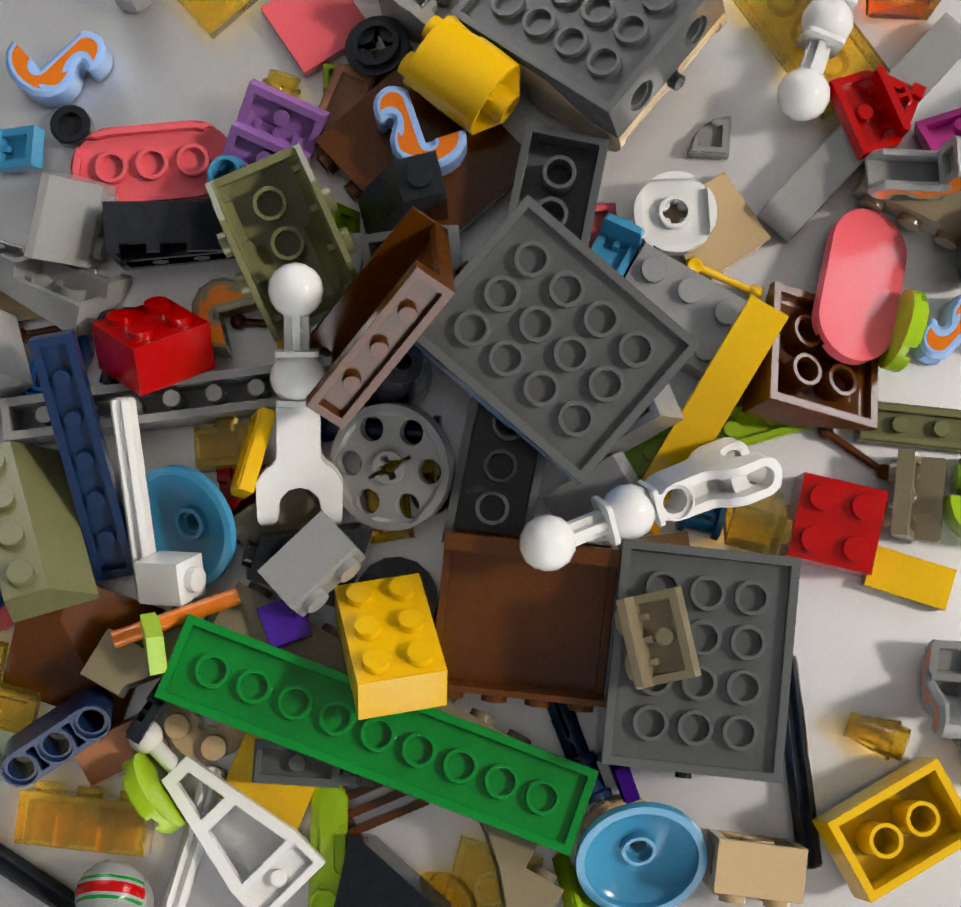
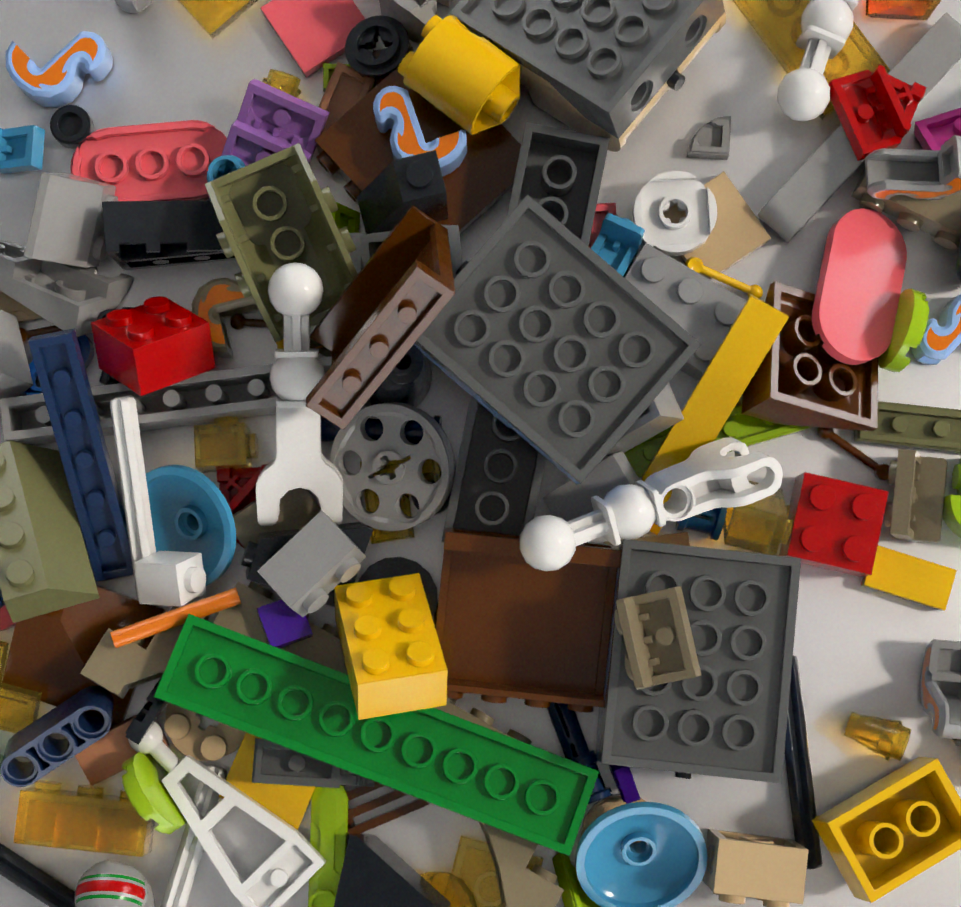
lime tile [140,612,167,676] -> none
yellow tile [229,407,276,499] -> none

